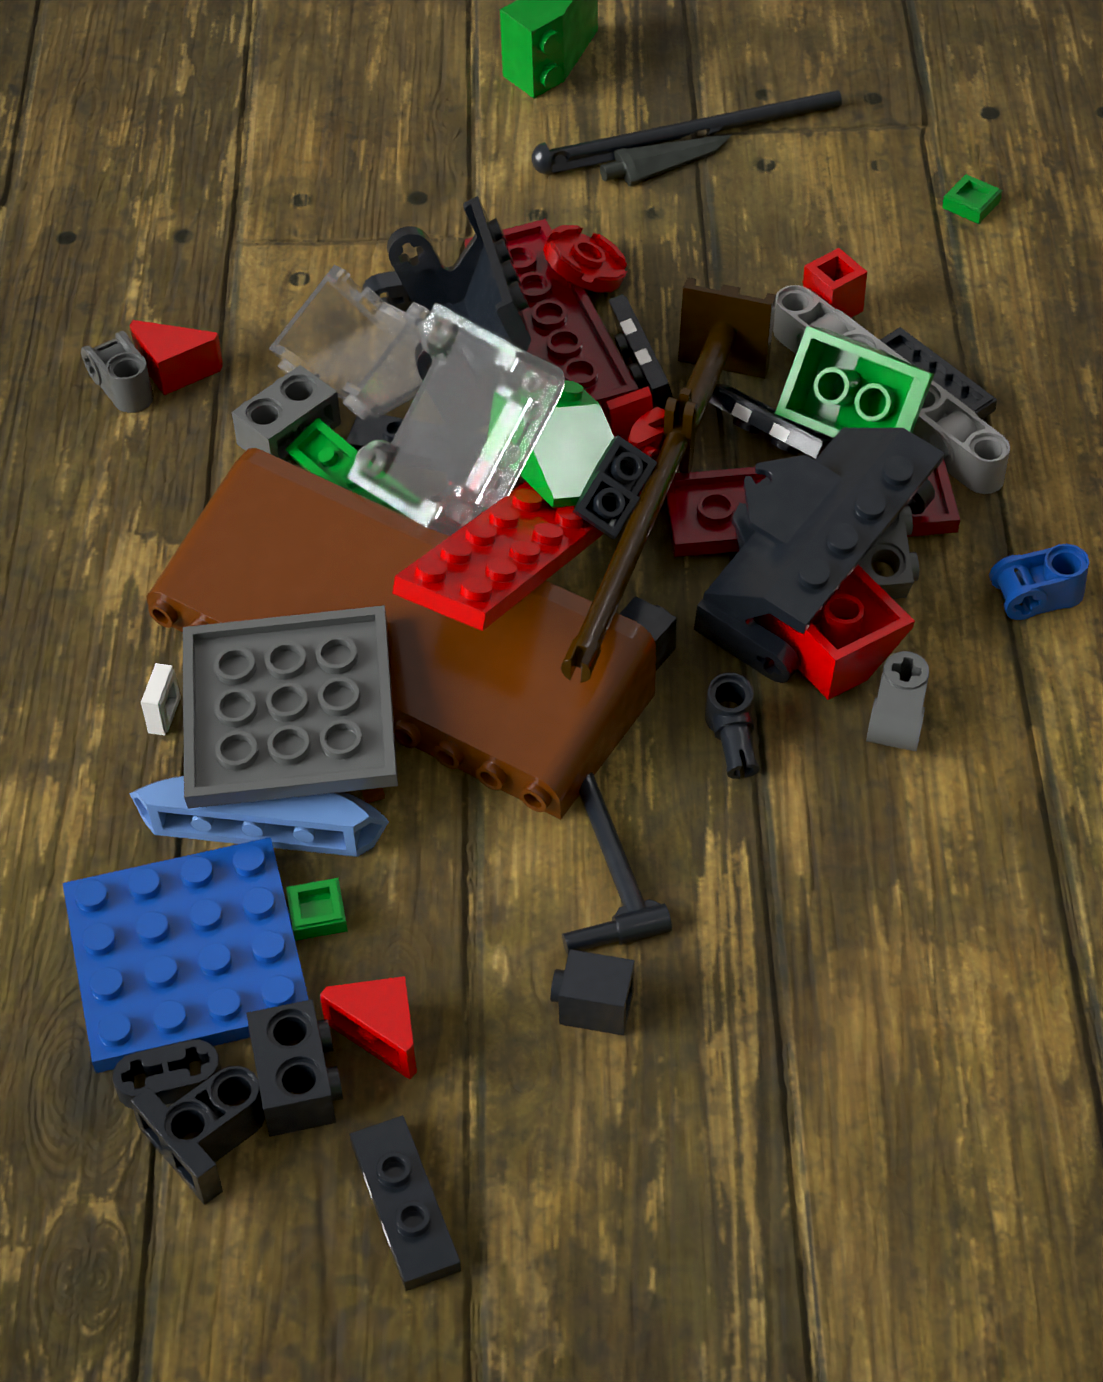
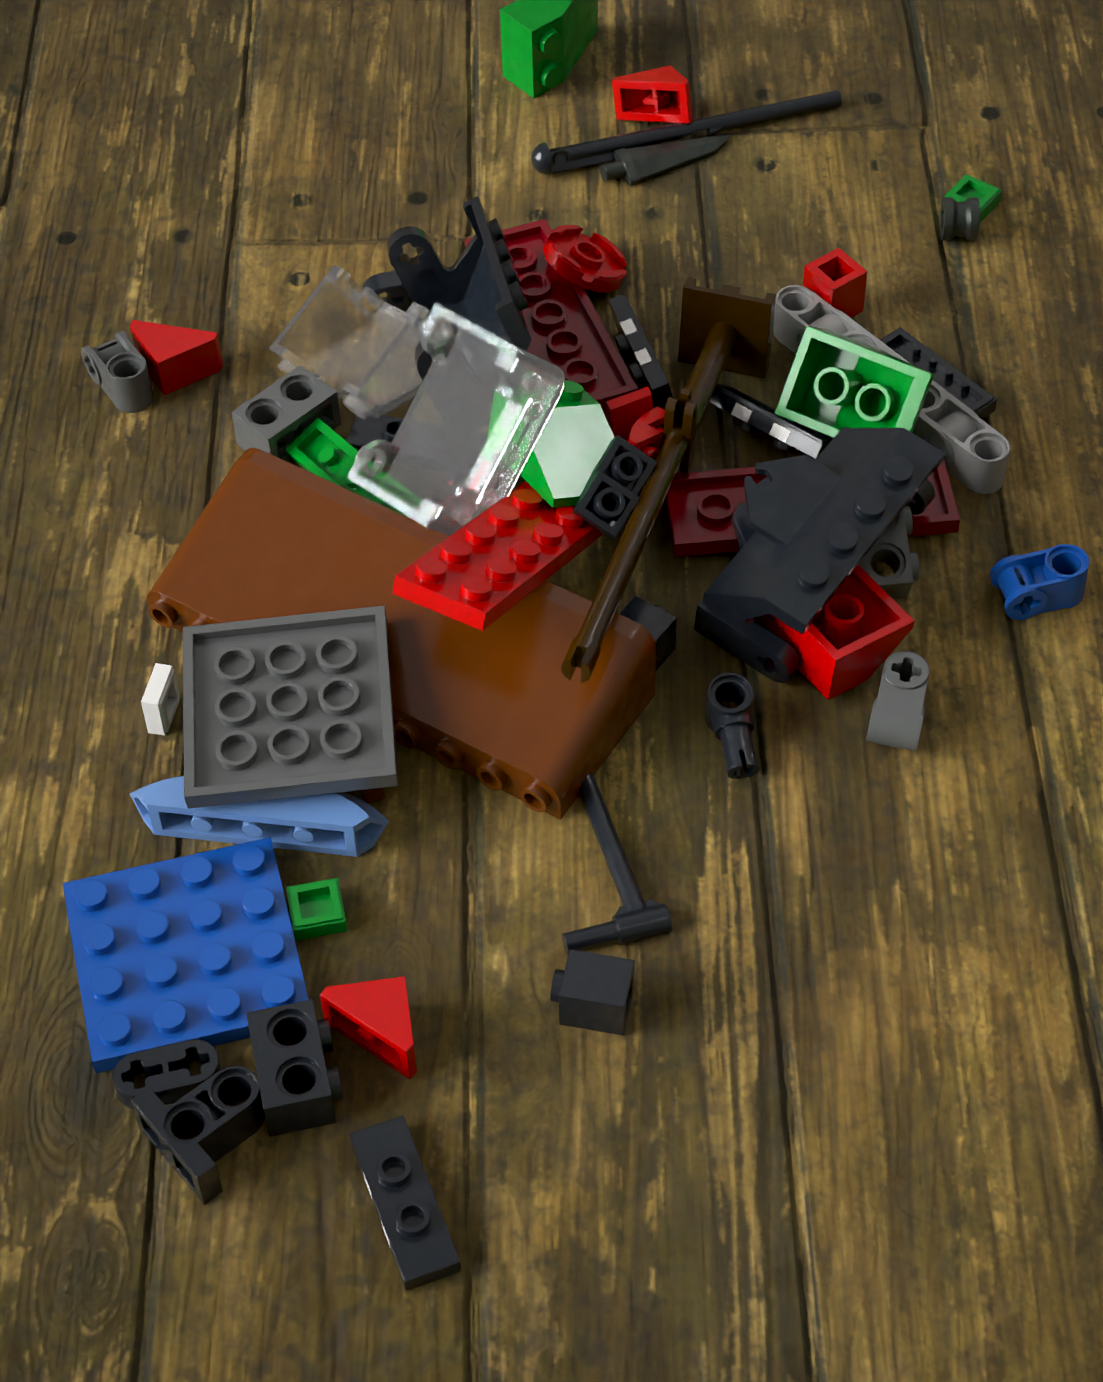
none -> red slope [612,65,693,124]
none -> pearl dark grey wheel [940,197,980,241]

